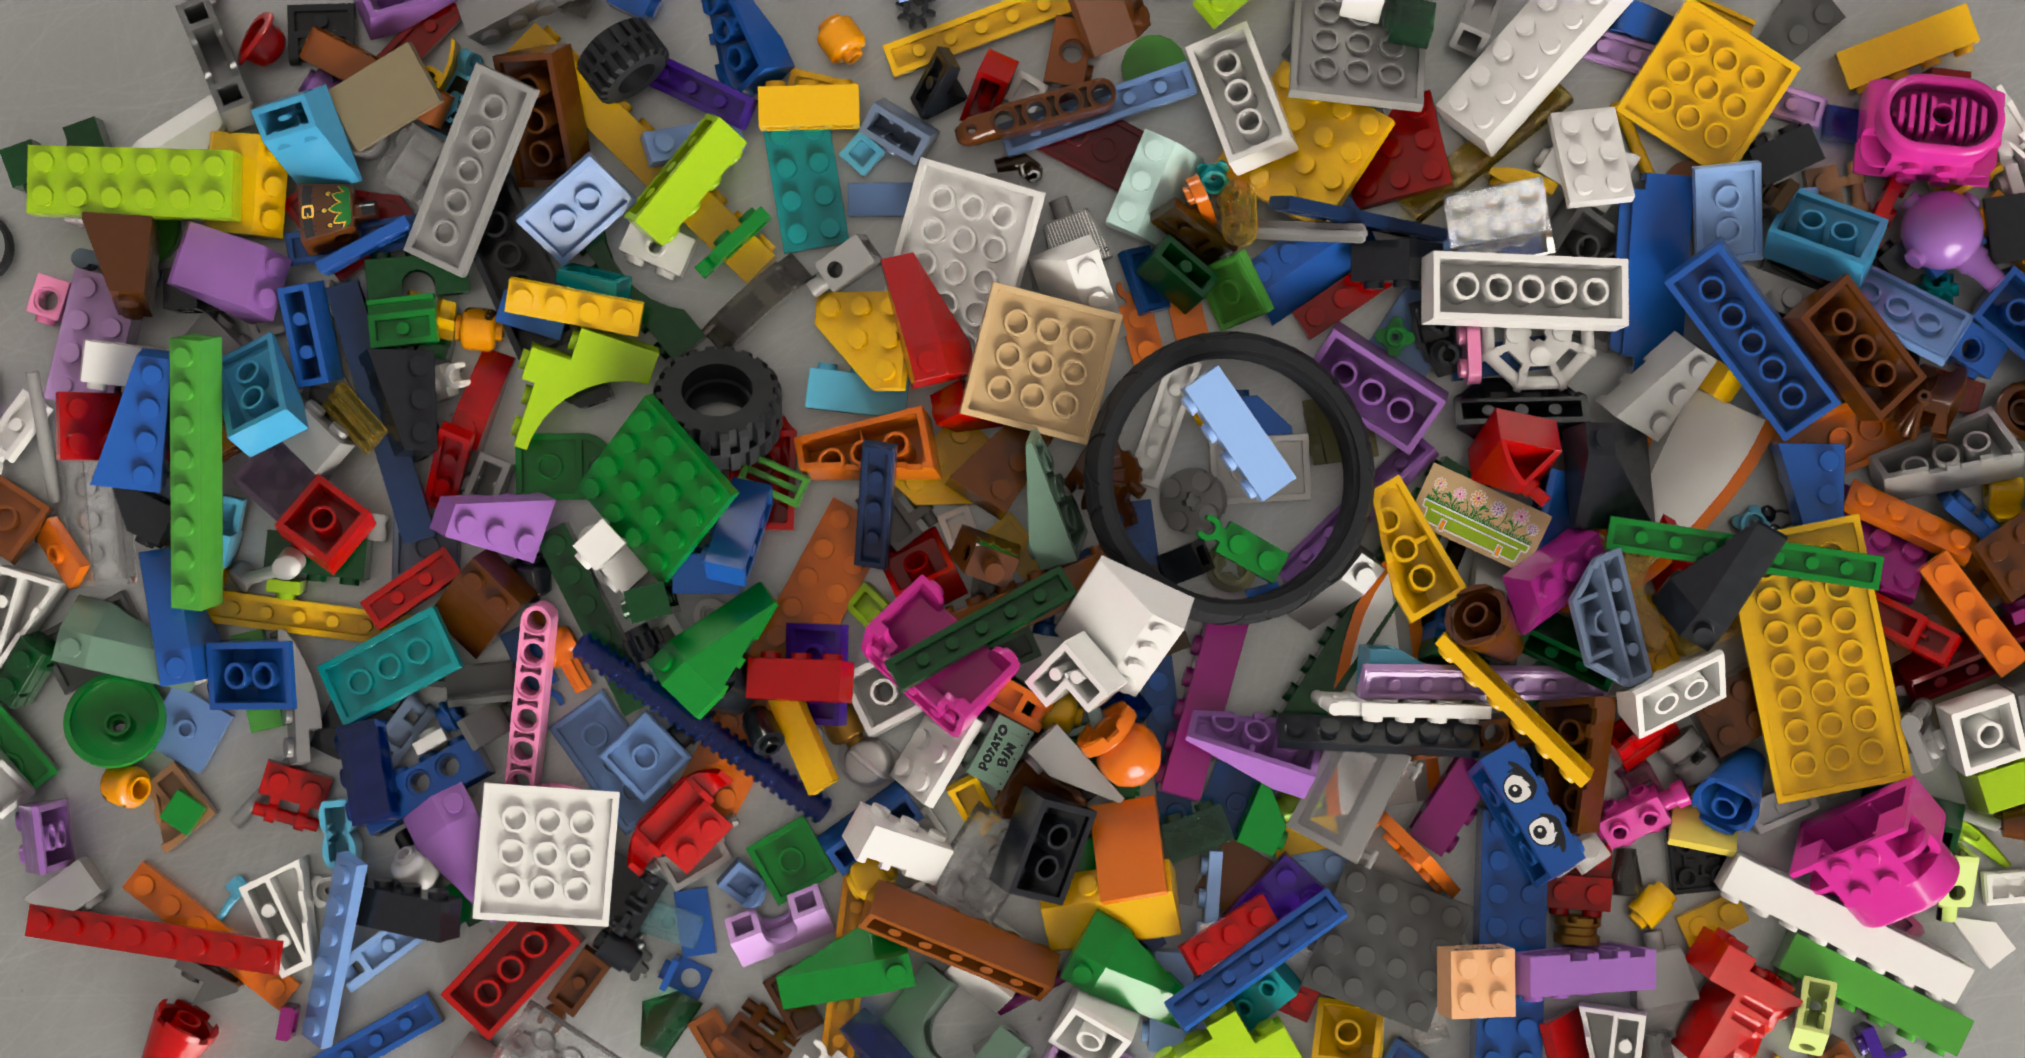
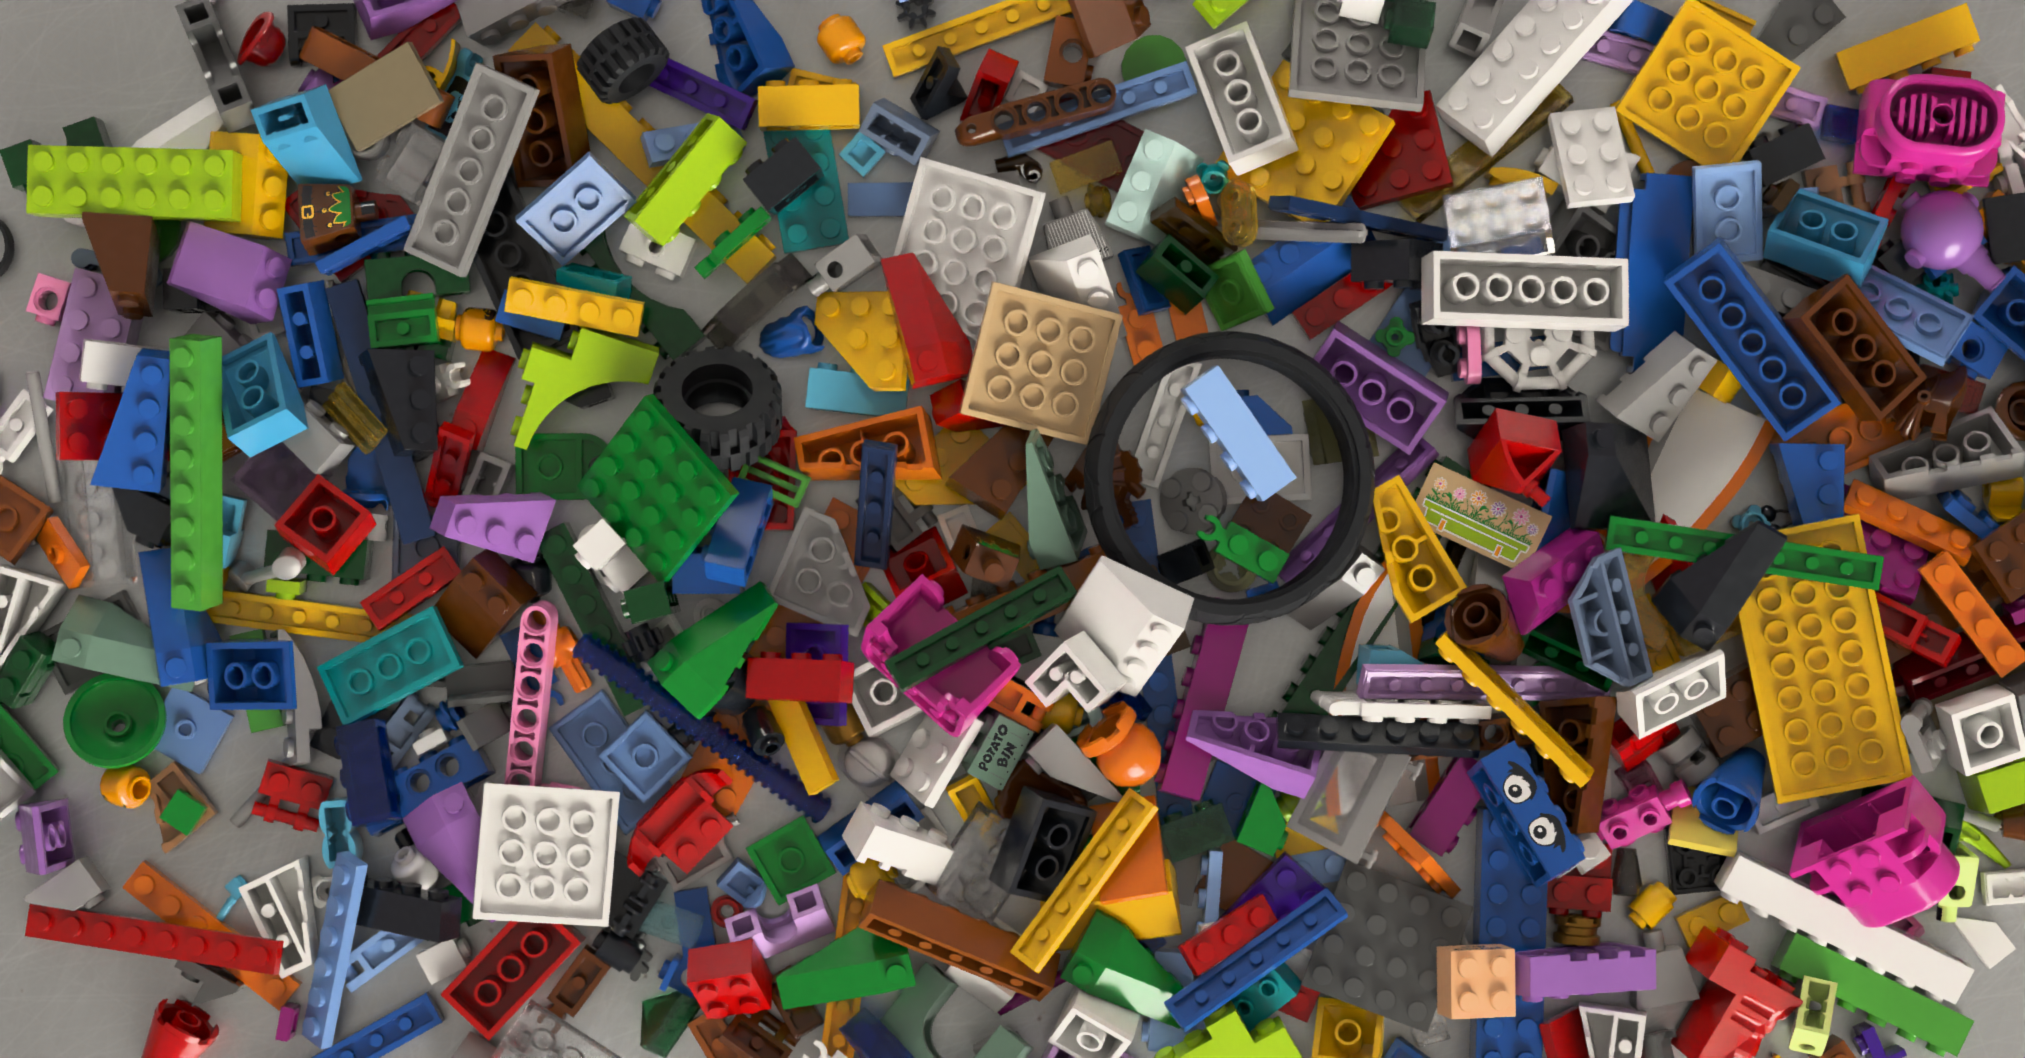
none -> blue piece [342,442,390,510]
none -> white brick [416,938,473,985]
none -> red brick [687,939,773,1019]
none -> red plate [710,894,744,928]
none -> black brick [743,137,824,218]
none -> blue piece [759,306,824,358]
none -> light grey plate [769,506,871,637]
none -> yellow plate [1010,787,1158,974]
none -> clear yellow plate [1049,140,1123,195]
none -> clear yellow plate [1084,184,1112,218]
none -> reddish brown hinge [1231,493,1312,554]

